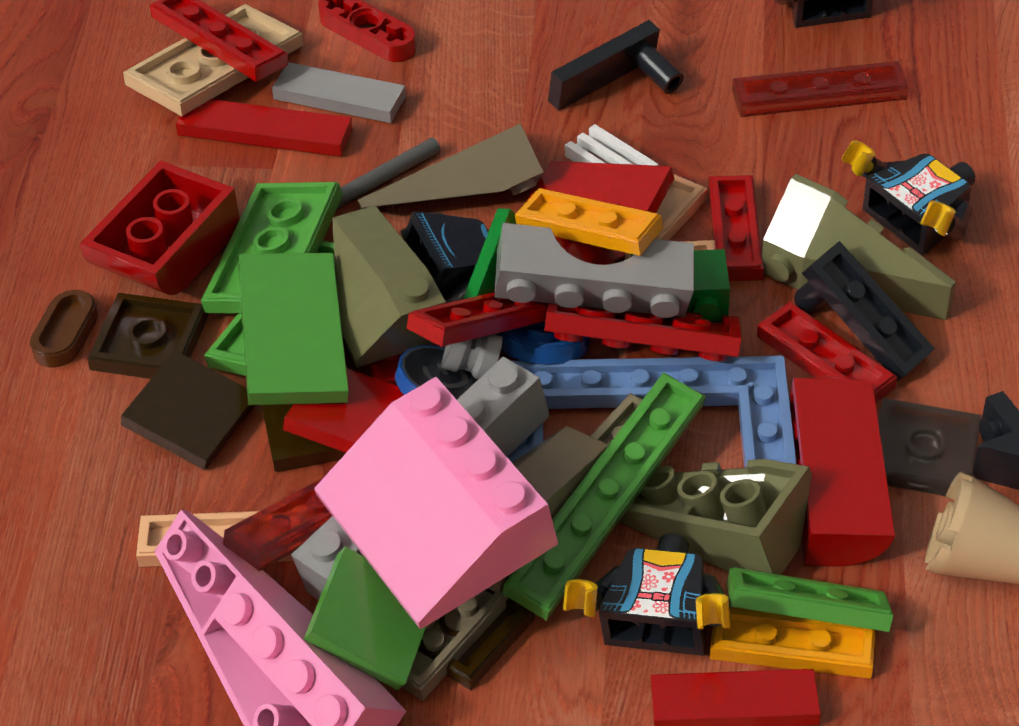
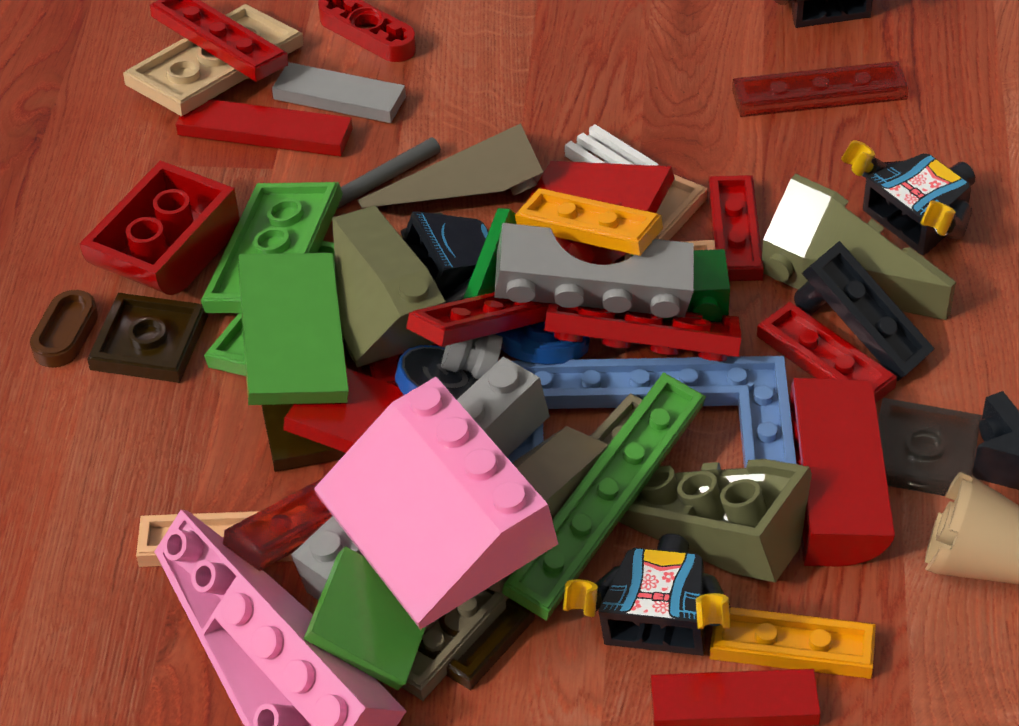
dark brown tile [121,350,255,470] -> none
black piece [548,20,684,111] -> none
bright green tile [726,567,893,632] -> none

